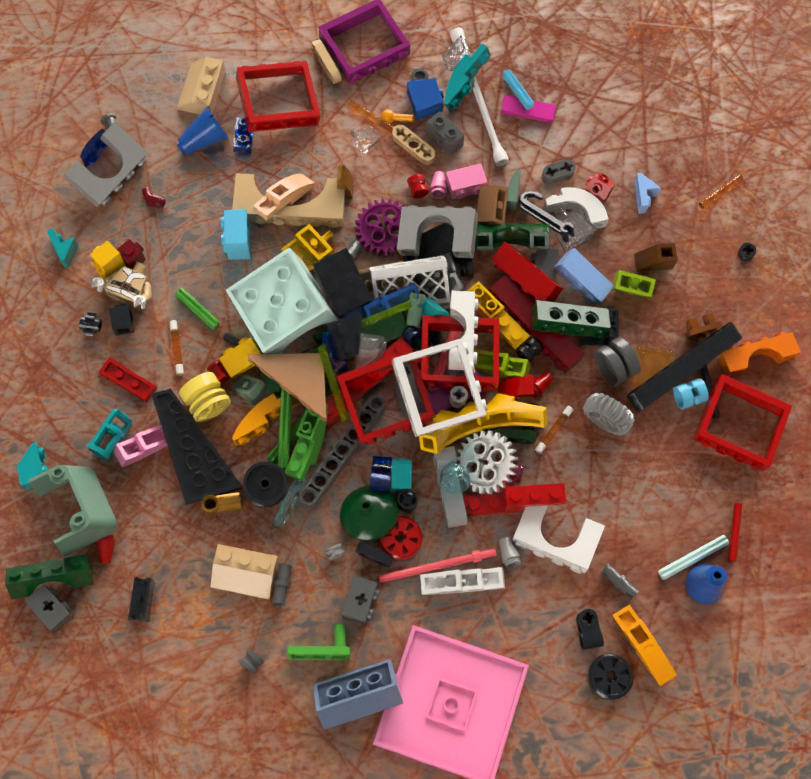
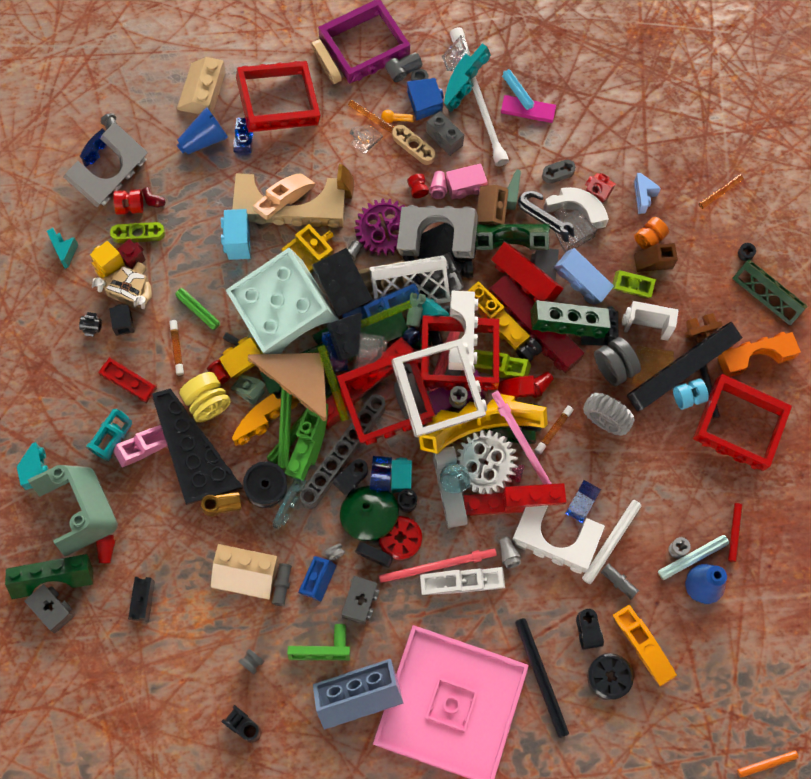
none -> lime beam [110,222,165,243]
none -> red wheel [114,189,144,215]
none -> black piece [221,705,261,743]
none -> blue slope [298,556,336,602]
none -> black piece [333,459,368,496]
none -> dark grey piece [385,52,423,82]
none -> bright pink bar [491,391,552,484]
none -> black axle [515,618,569,738]
none -> clear blue slope [566,480,601,523]
none -> white axle [582,500,641,584]
none -> white panel [622,301,678,341]
none -> orange wheel [634,217,669,249]
none -> light grey bush [669,537,690,559]
none -> dark green fence [732,260,808,326]
none -> orange bar [737,751,799,778]

